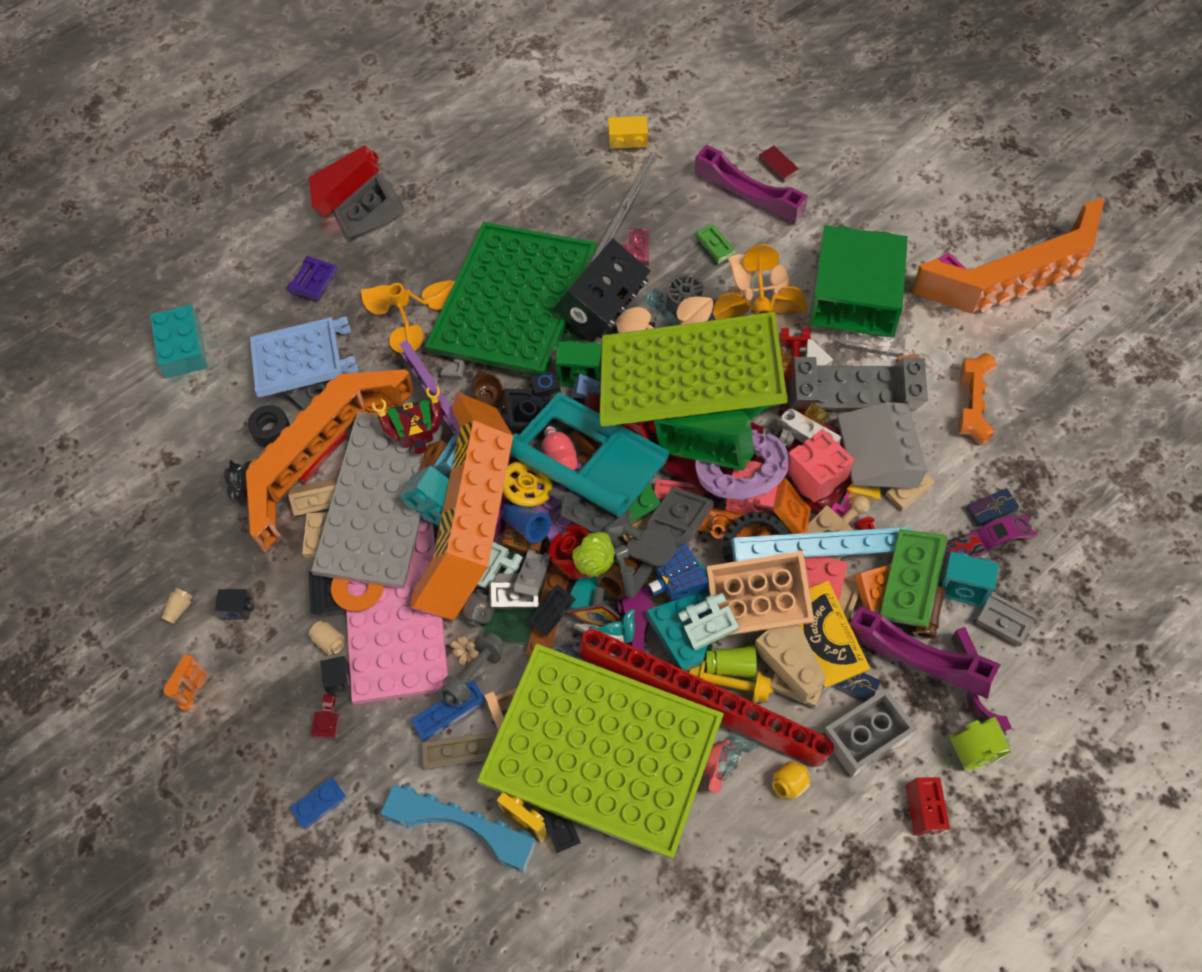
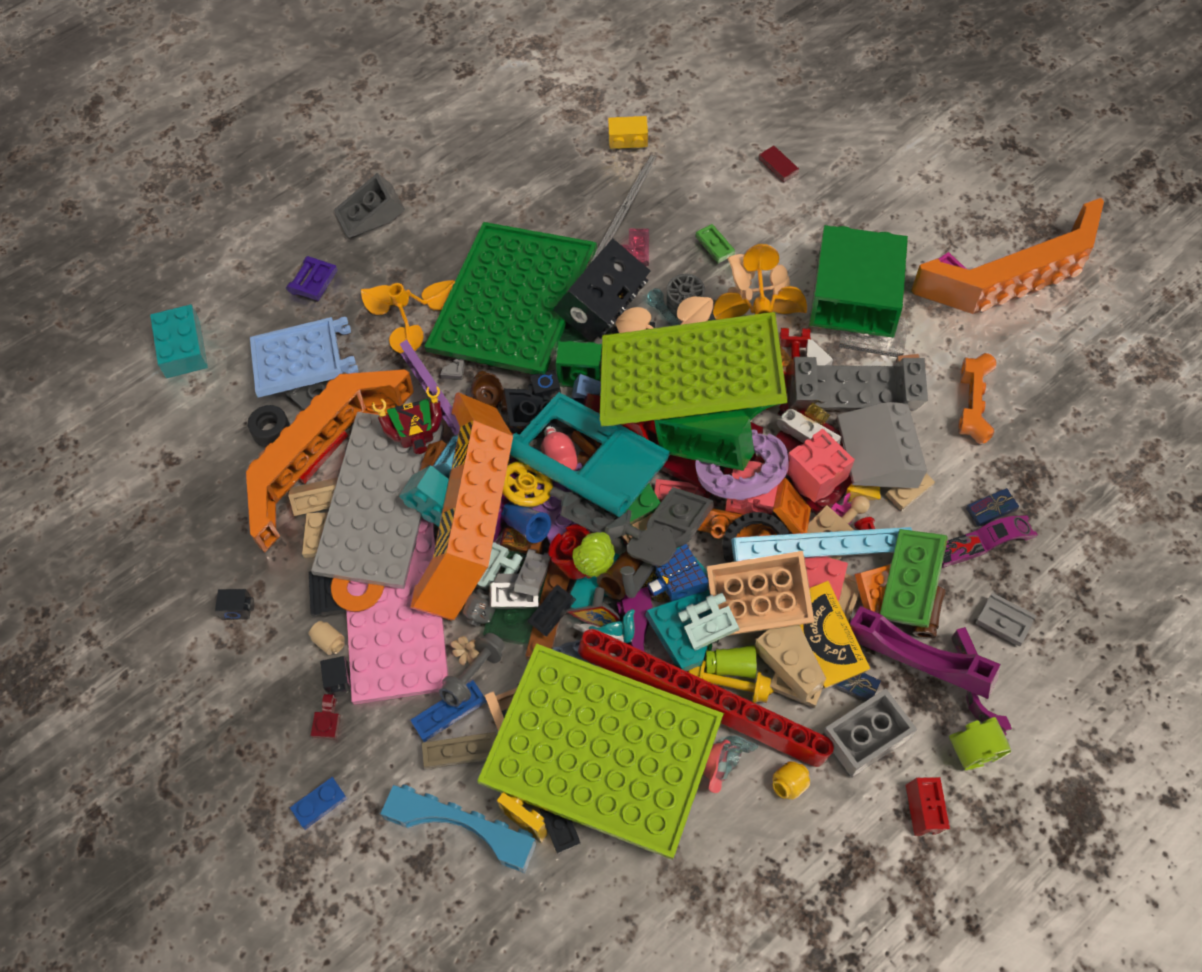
tan cone [161,588,193,624] -> none
orange plate [164,654,208,711] -> none
black piece [224,460,252,502] -> none
red slope [309,145,379,217] -> none
dark grey hand [614,545,629,569] -> none
magenta arch [694,144,808,224] -> none
light grey plate [778,428,794,448] -> none
teal brick [938,552,999,608] -> none

